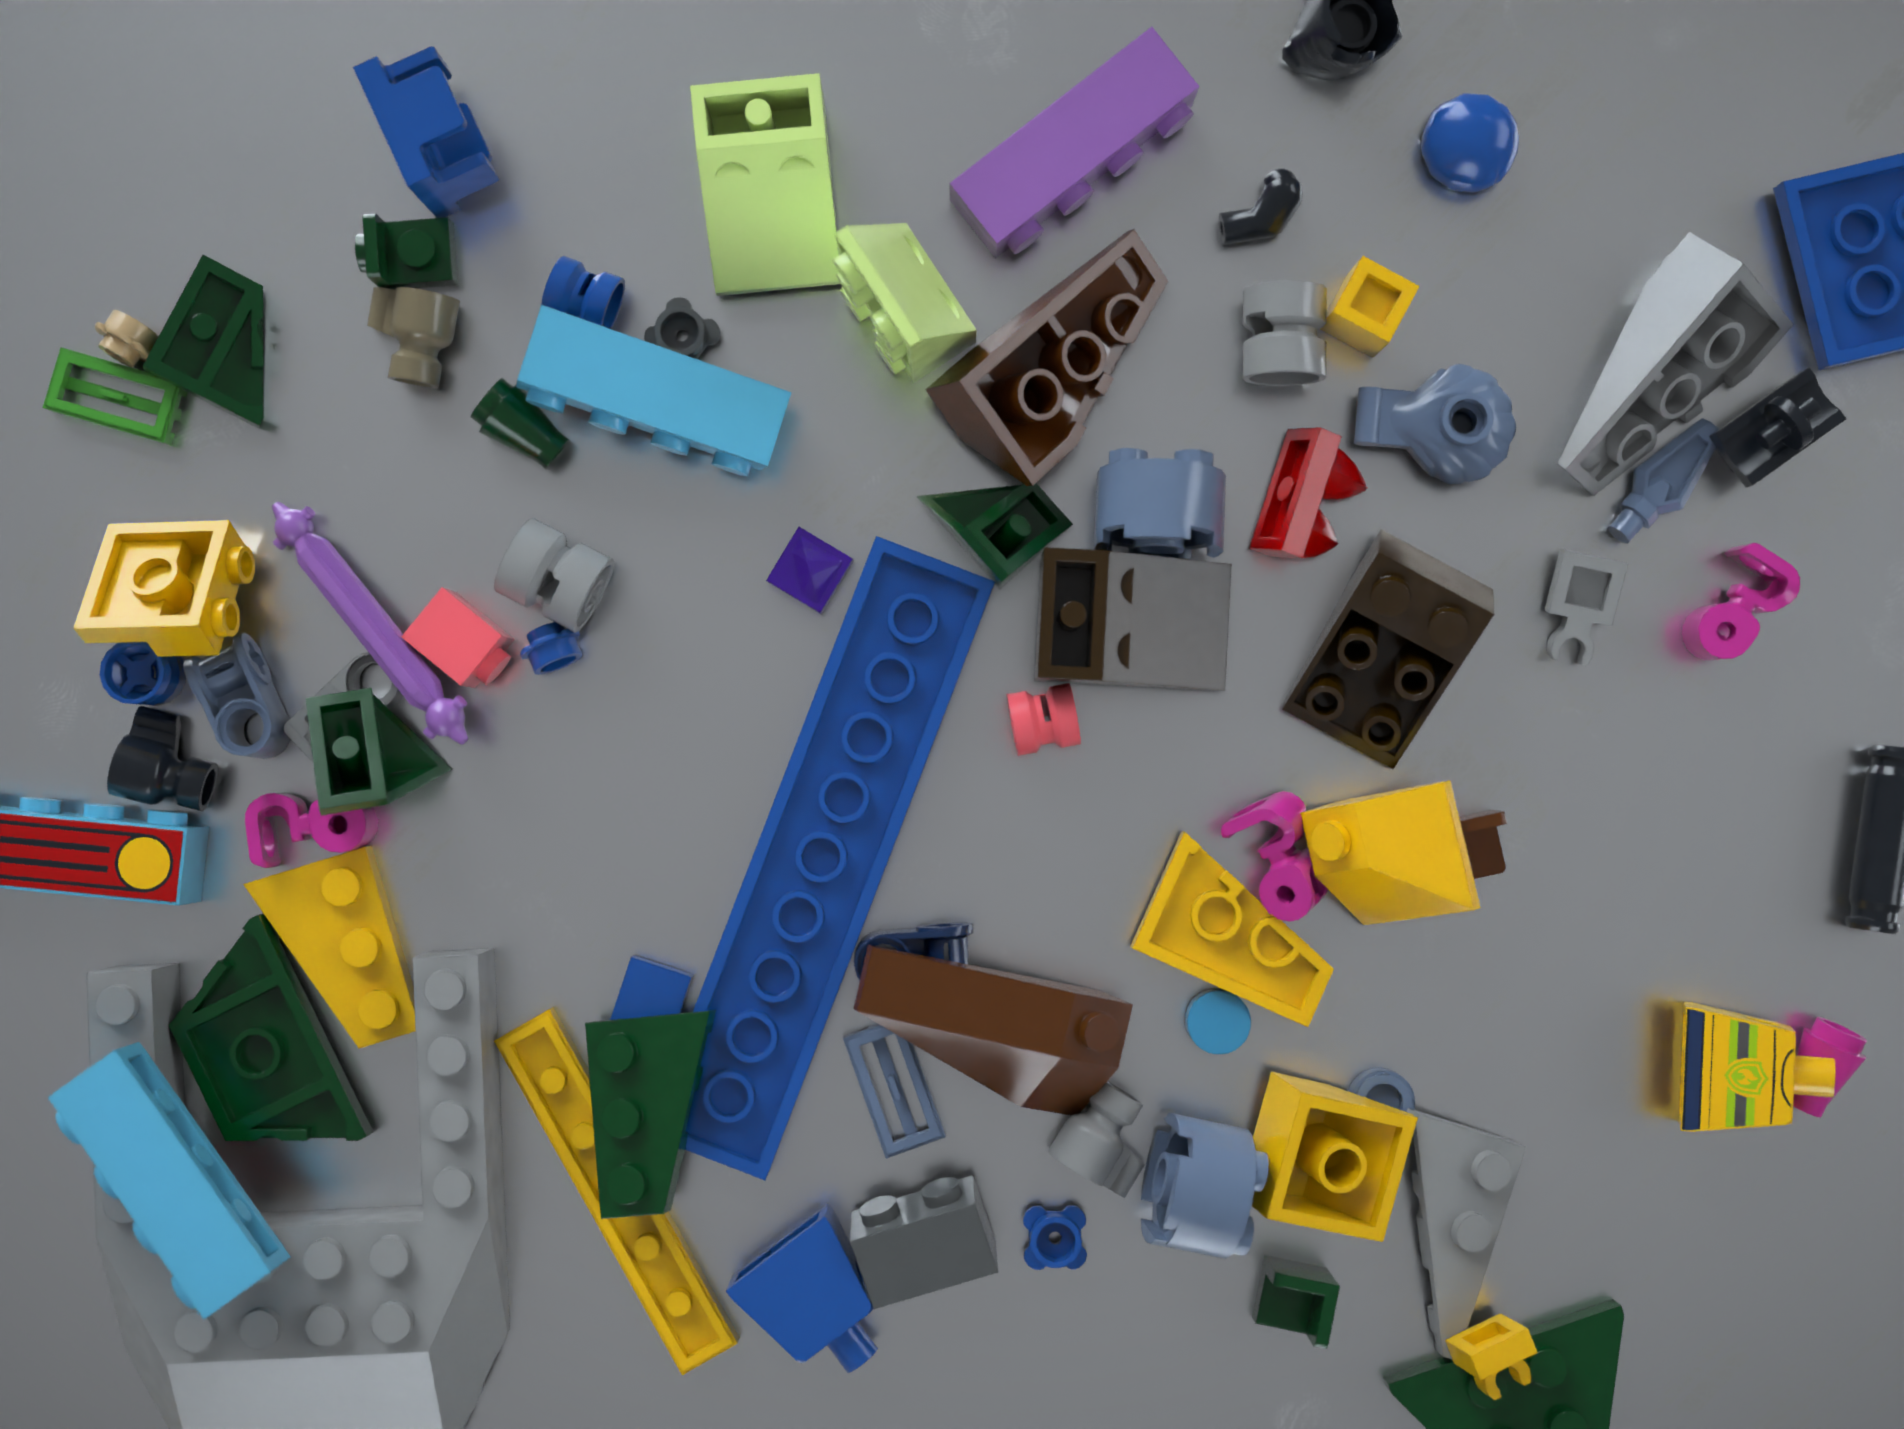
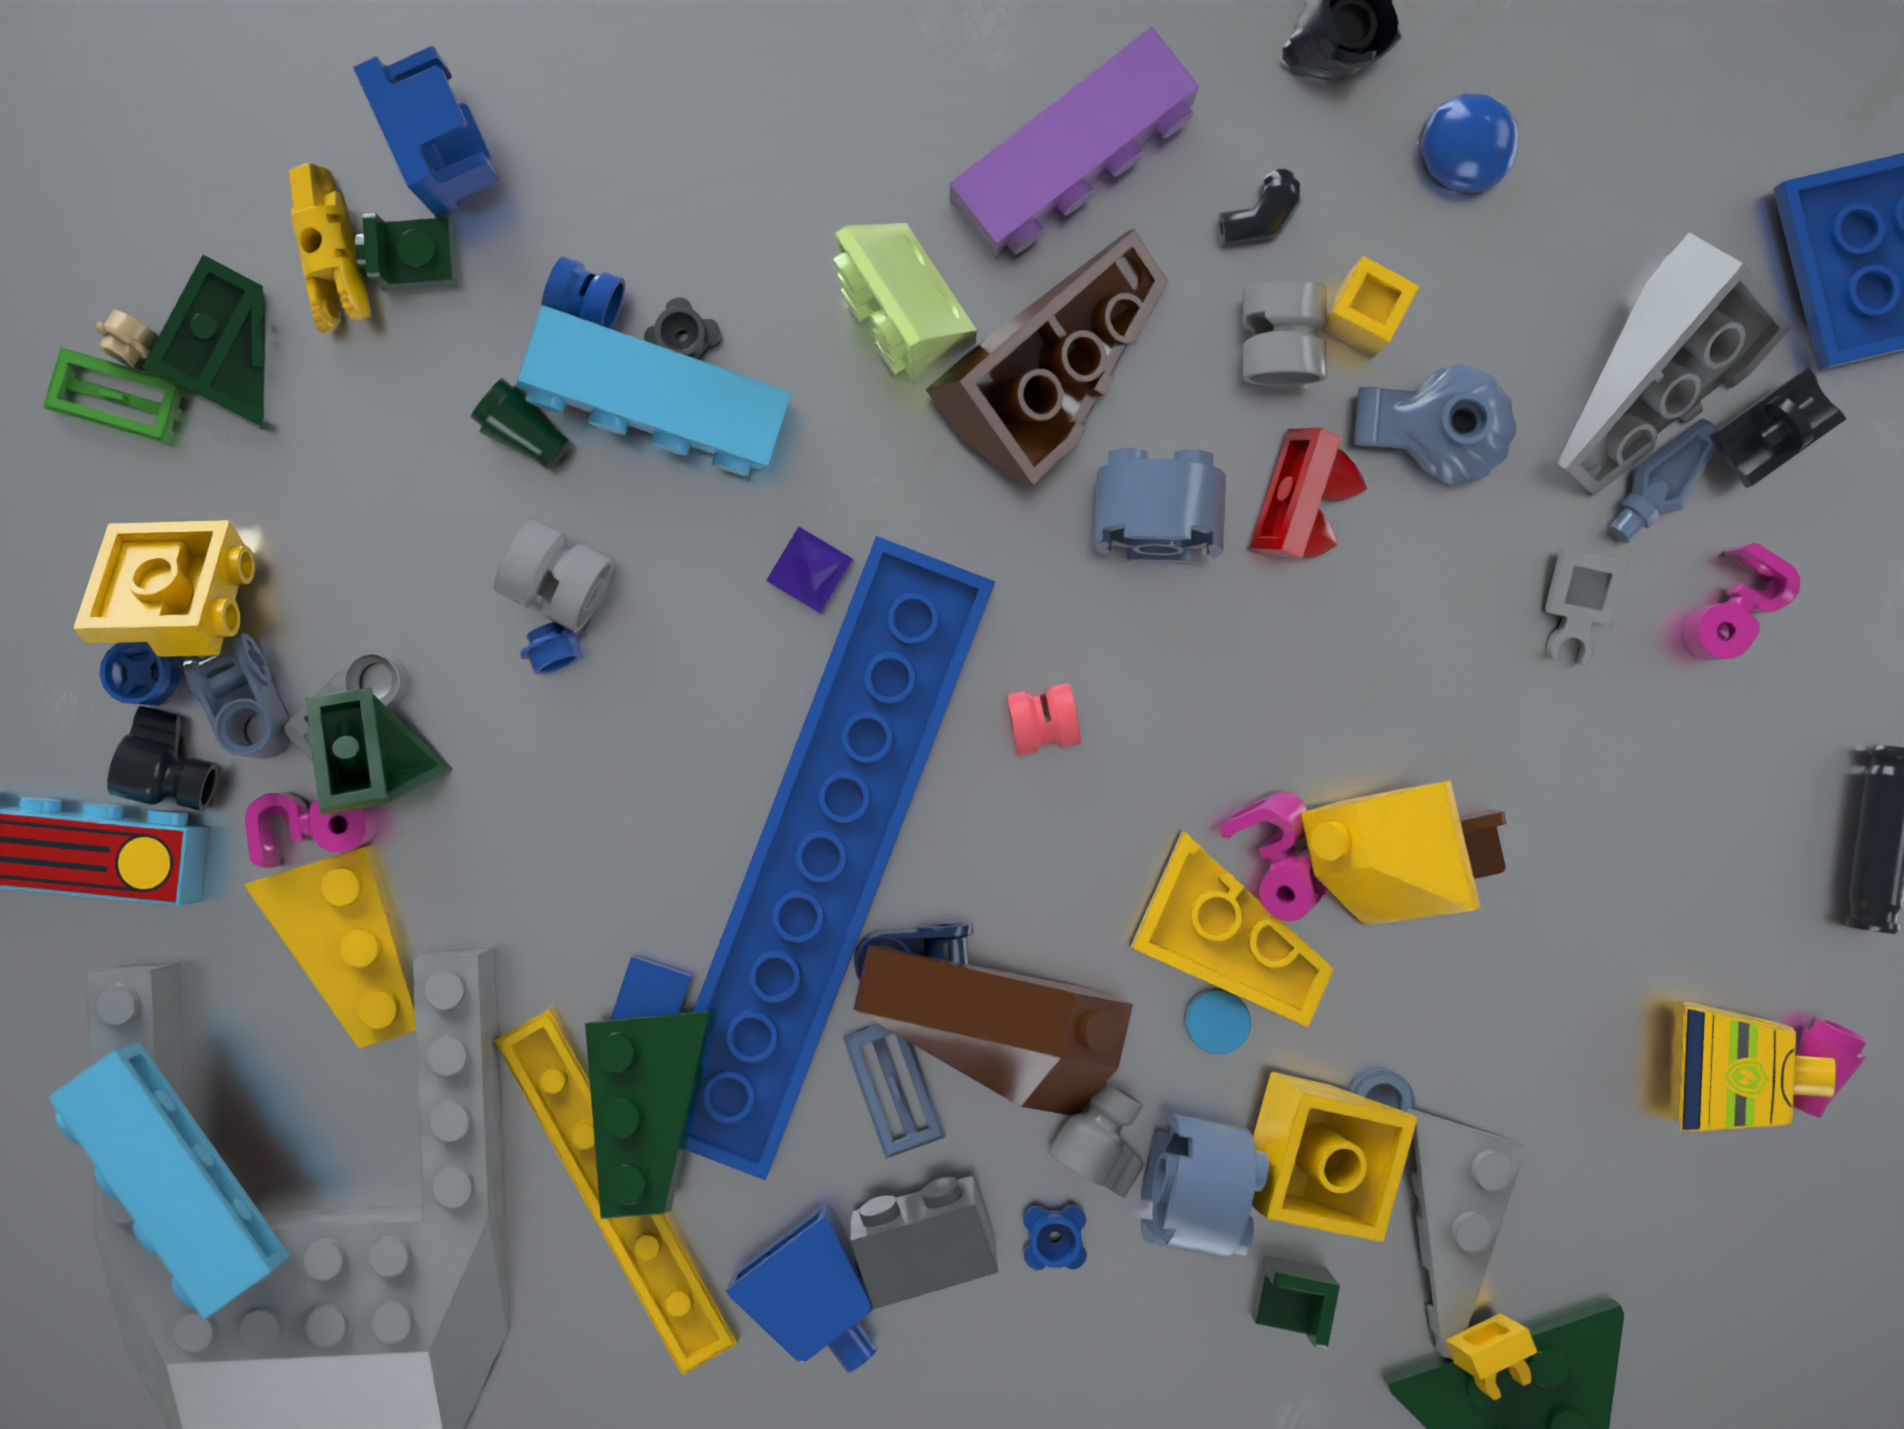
dark green wing [169,914,373,1141] -> none
medium lavender wheel [272,502,468,745] -> none
dark tan piece [367,287,460,388] -> none
coral brick [401,587,515,688] -> none
yellowish green slope [690,73,840,296] -> none
dark green slope [917,483,1073,589] -> none
slope [1034,547,1232,691] -> none
dark brown slope [1282,529,1494,769] -> none
none -> yellow hinge [289,163,371,333]

